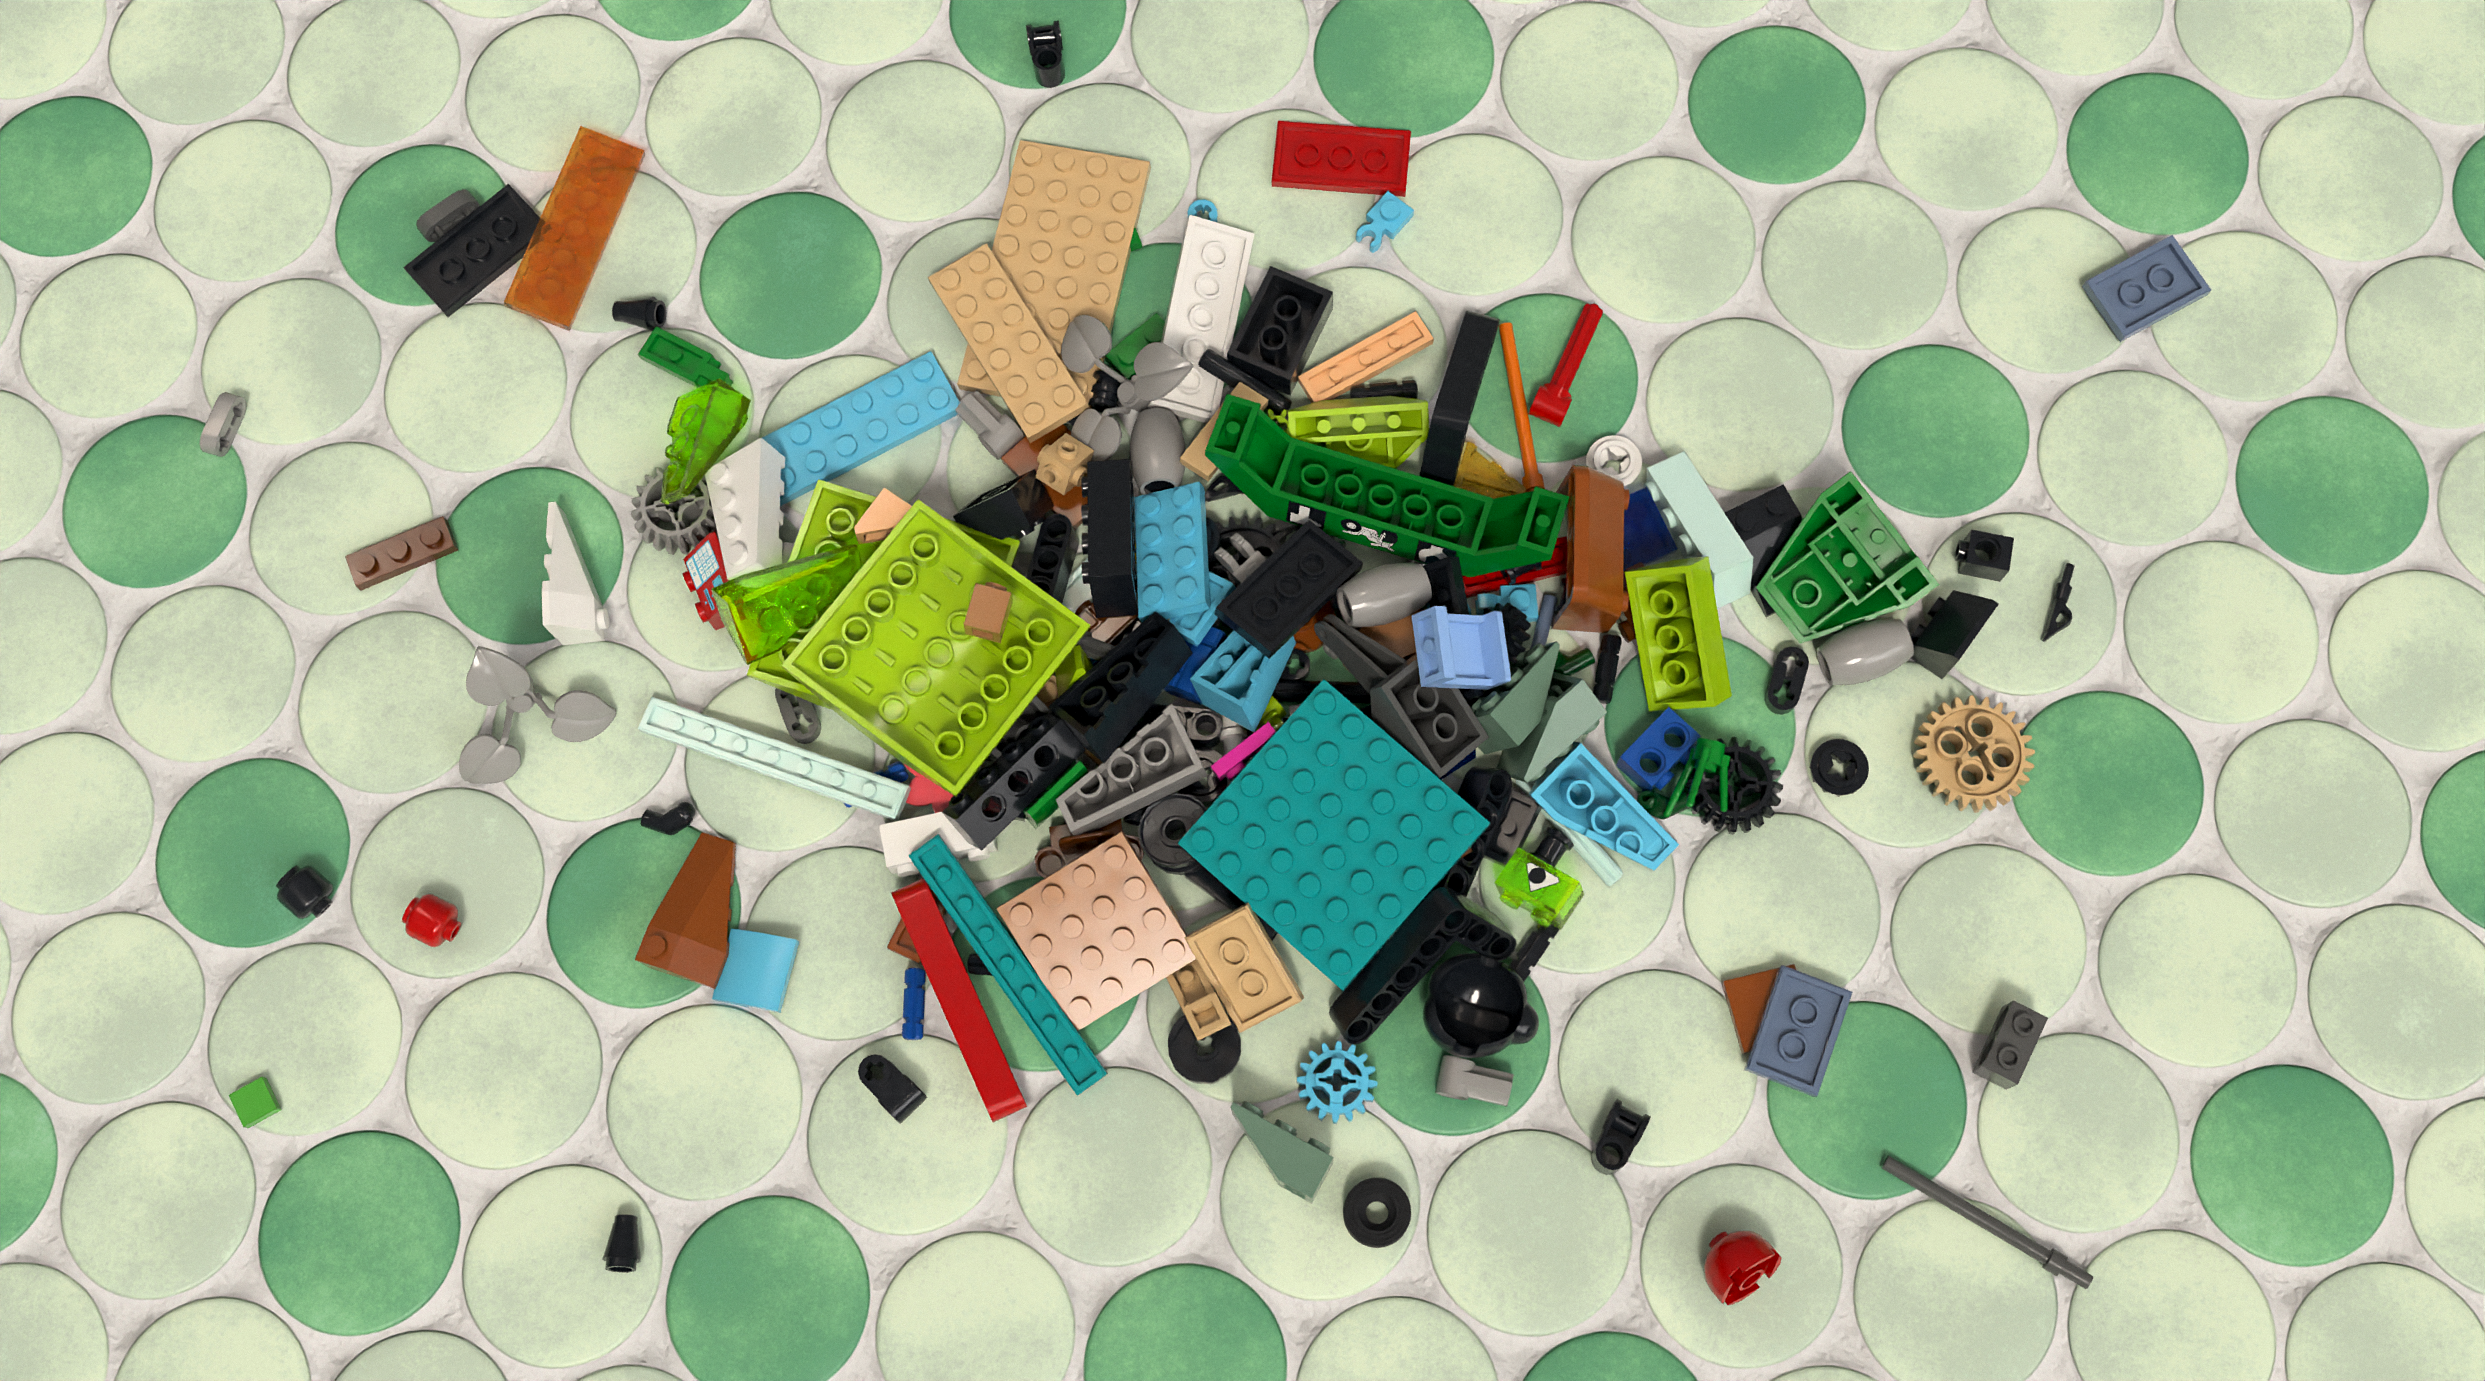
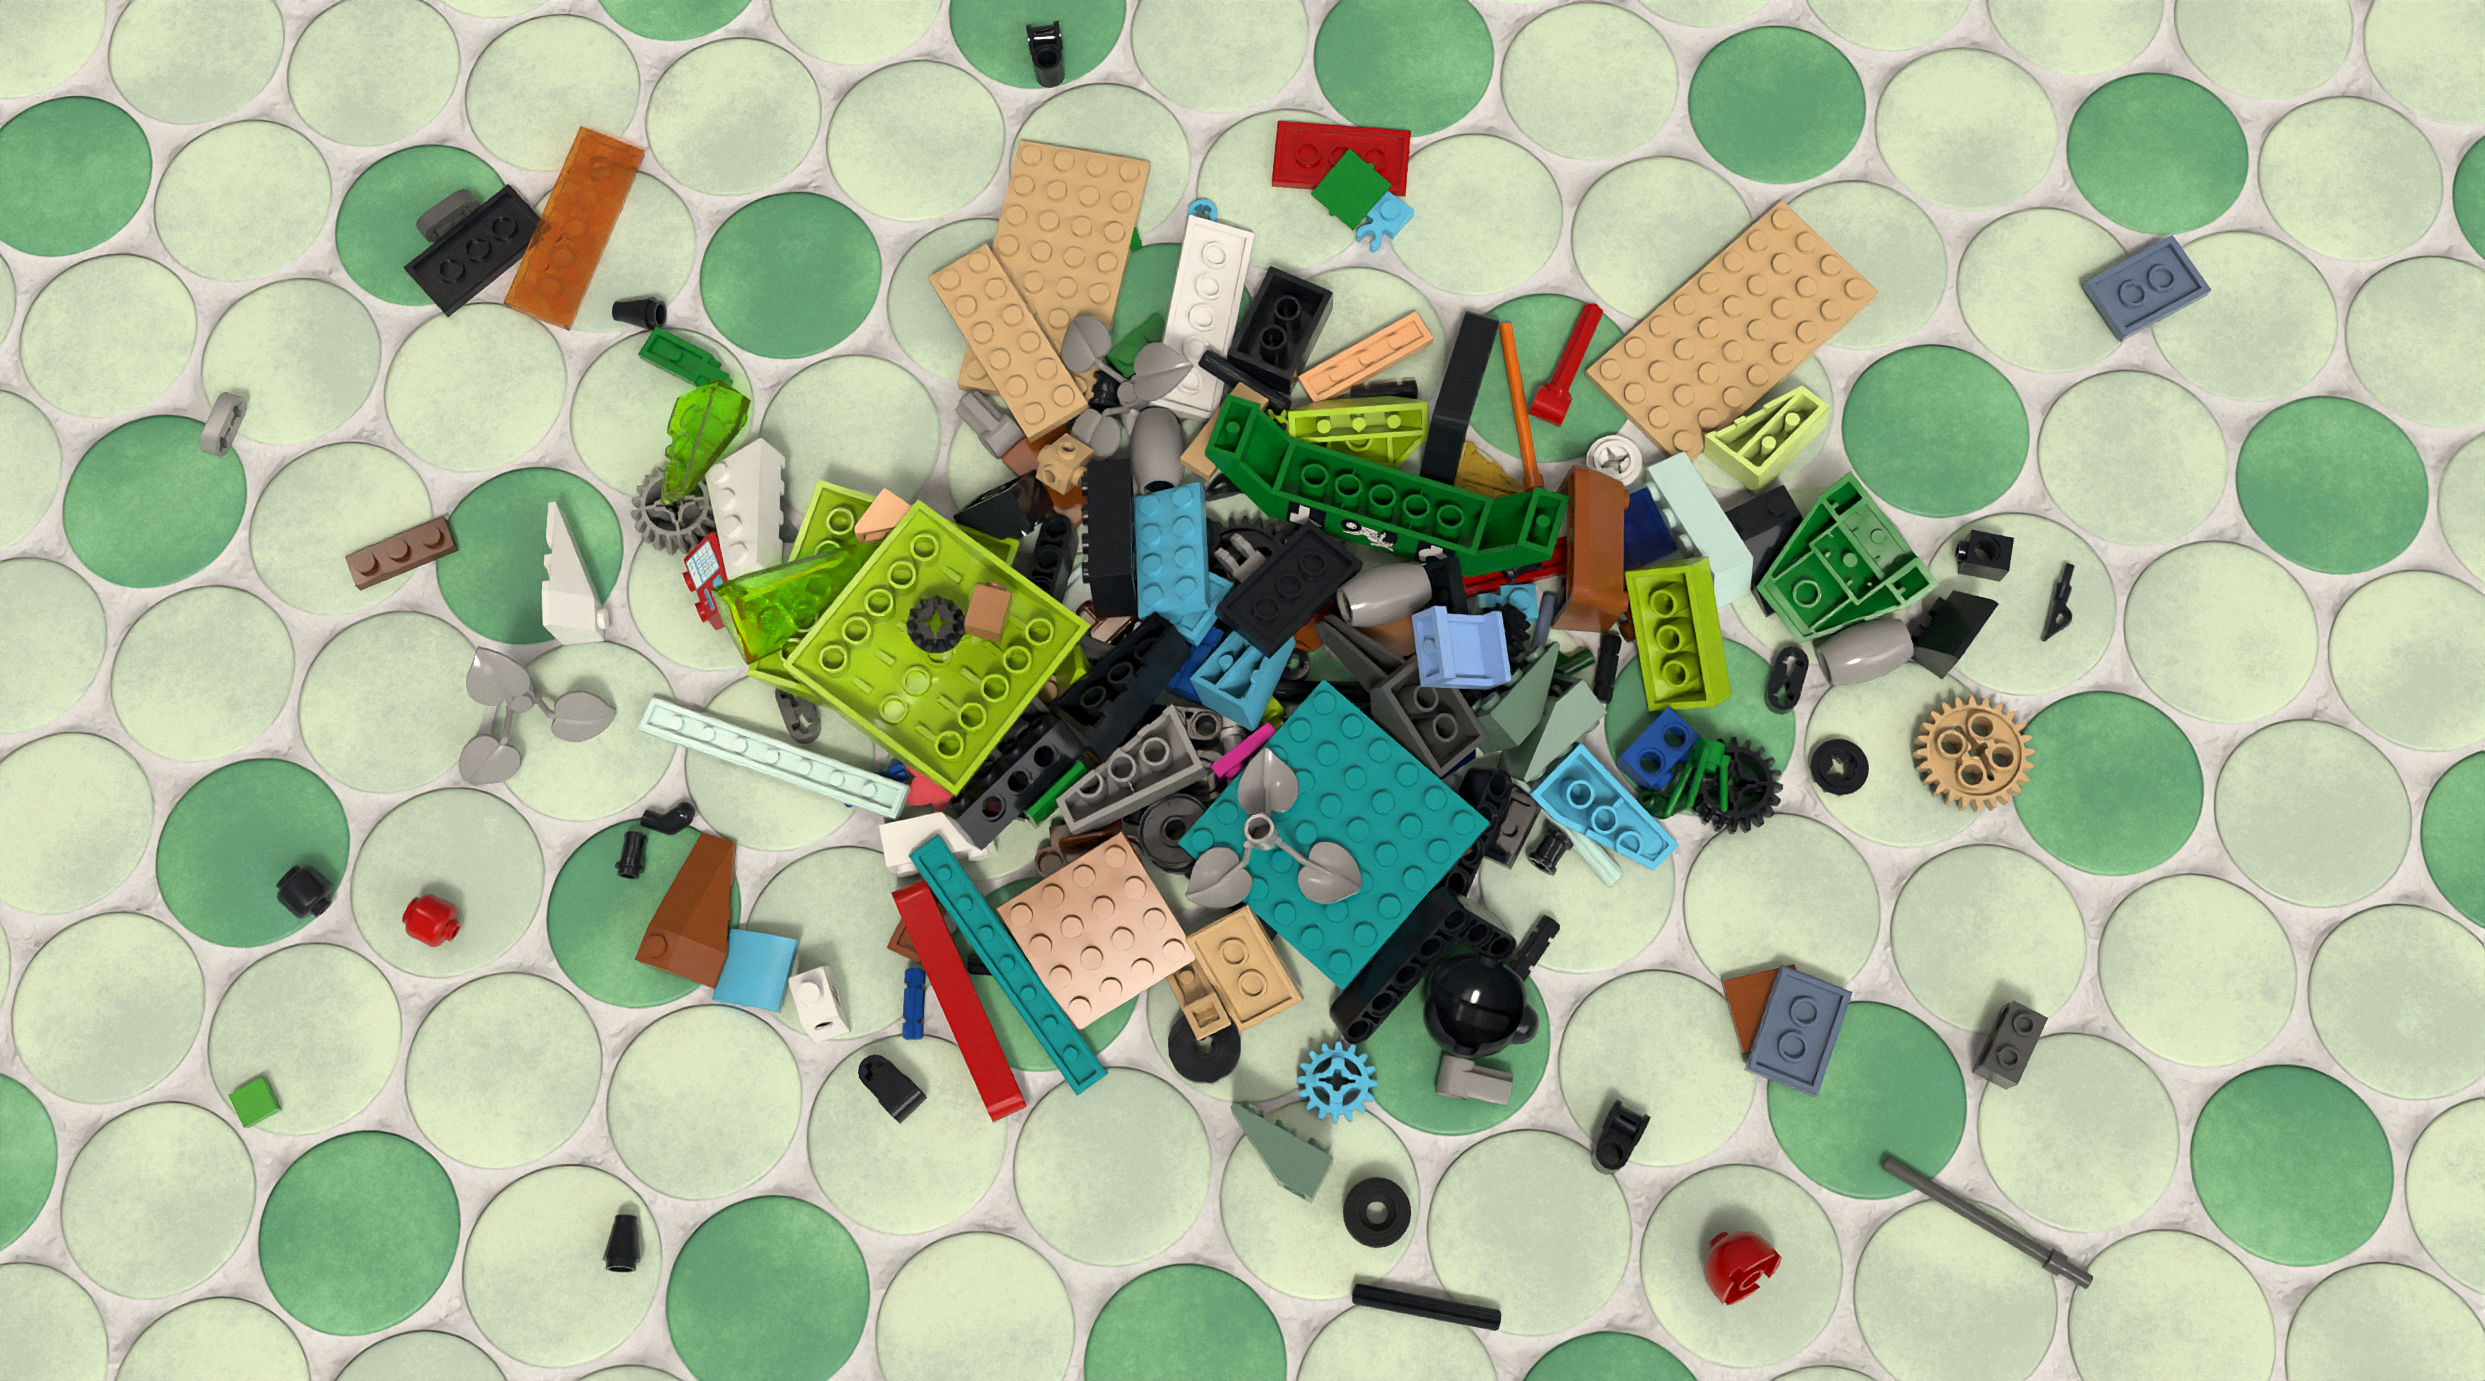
medium azure plate [762,351,960,506] -> none
clear neon green brick [1494,847,1585,930] -> none
none -> black pin [615,831,648,879]
none -> white torso [788,966,851,1044]
none -> black gear [906,595,965,654]
none -> light grey plant [1185,748,1362,908]
none -> green piece [1311,149,1392,231]
none -> black axle [1352,1283,1502,1331]
none -> tan plate [1585,200,1879,462]
none -> yellowish green wedge [1704,385,1830,495]

